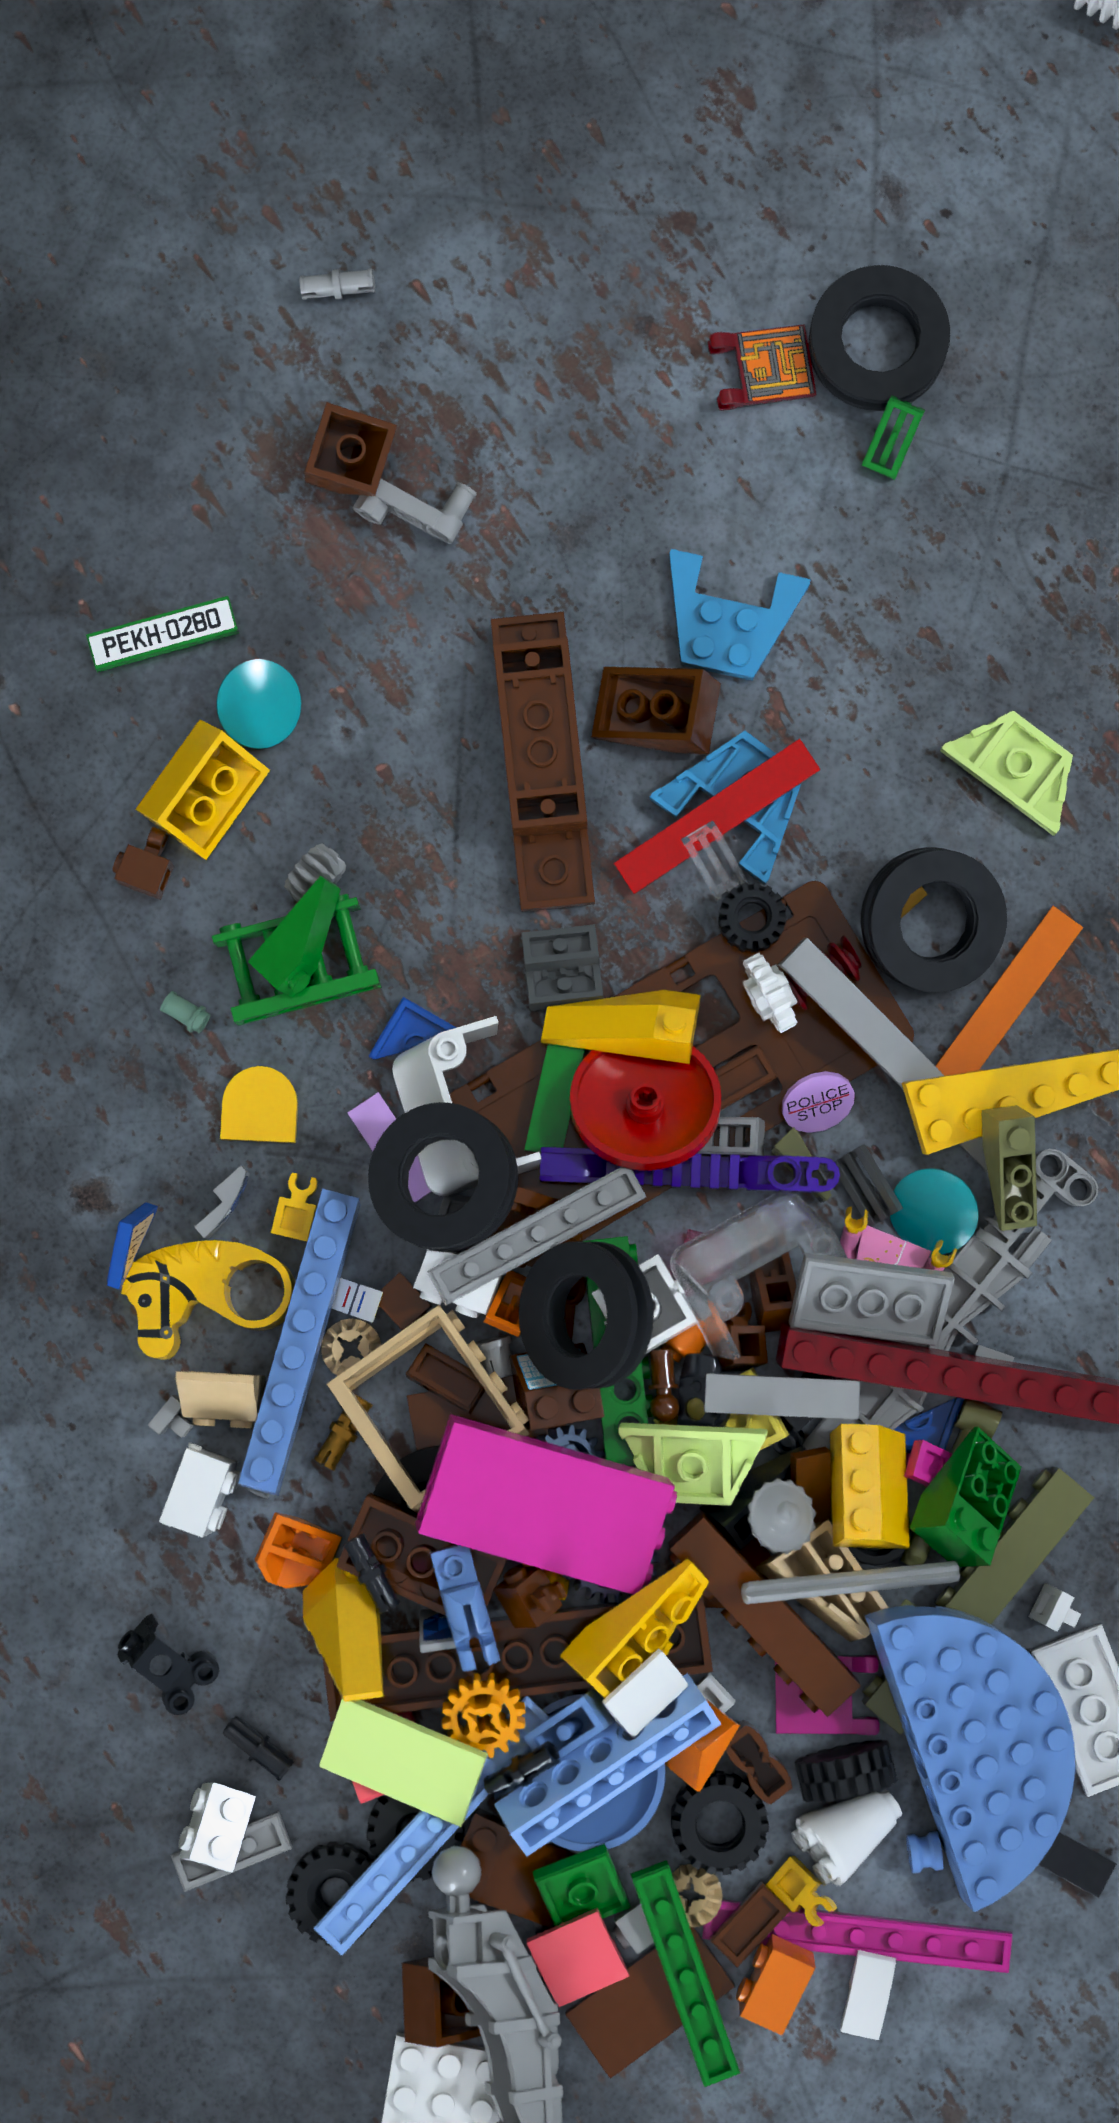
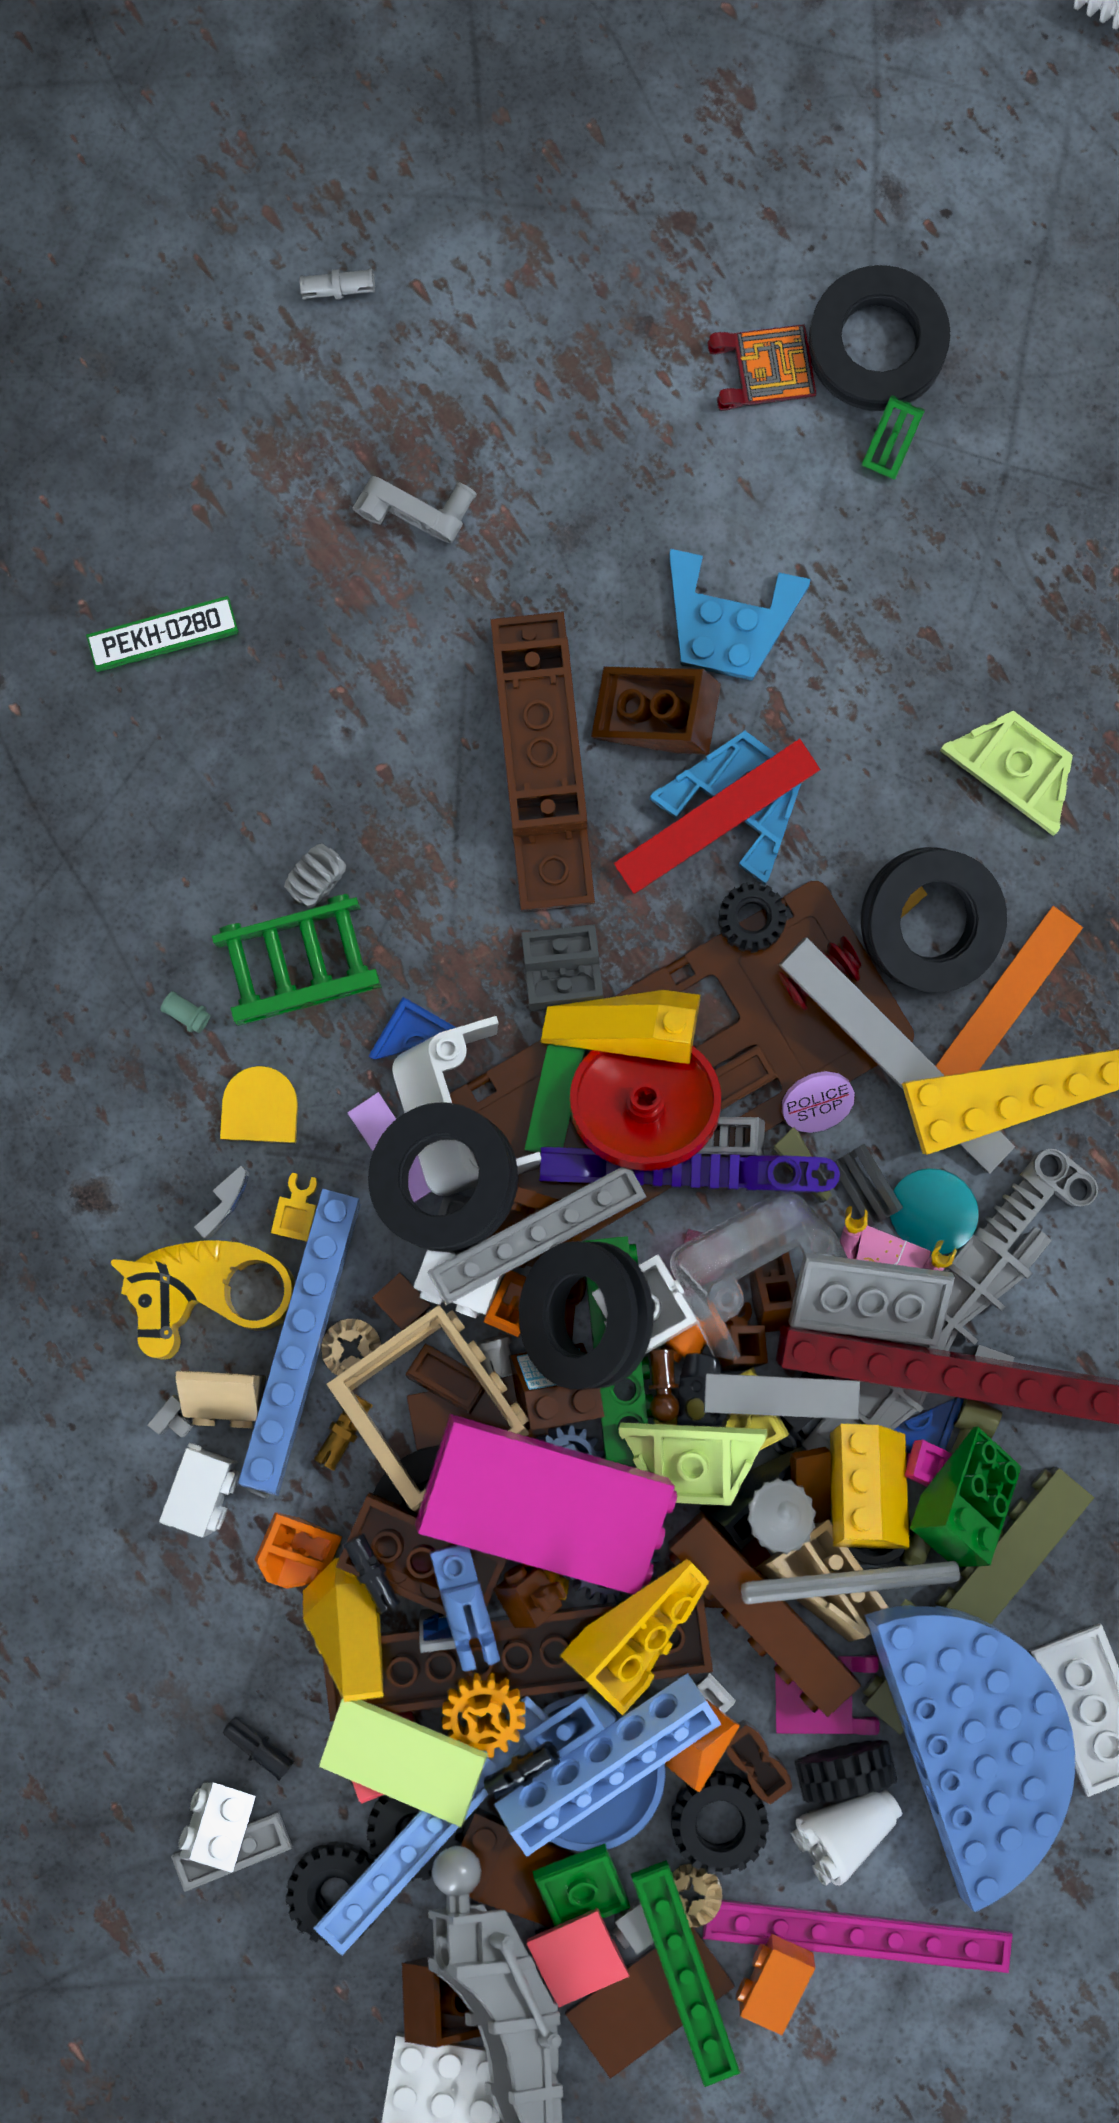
blue tile [107,1202,158,1289] -> none
reddish brown brick [112,827,174,900] -> none
black piece [117,1613,219,1715] -> none
yellow slope [135,720,270,860] -> none
teal shield [216,659,301,749] -> none
green slope [248,875,341,997] -> none
reddish brown slope [304,402,397,496] -> none
white sticker [332,1278,383,1323] -> none
white slope [602,1649,688,1737] -> none
clear tile [681,820,748,902] -> none
reddish brown tile [709,1881,790,1968] -> none
white gear [743,953,797,1033] -> none
yellow plate [766,1856,837,1927] -> none
white slope [841,1950,896,2040] -> none
medium blue wheel [906,1831,943,1874] -> none
olive slope [982,1105,1037,1231] -> none
white tile [1029,1583,1081,1632] -> none
black tile [1038,1832,1116,1898] -> none

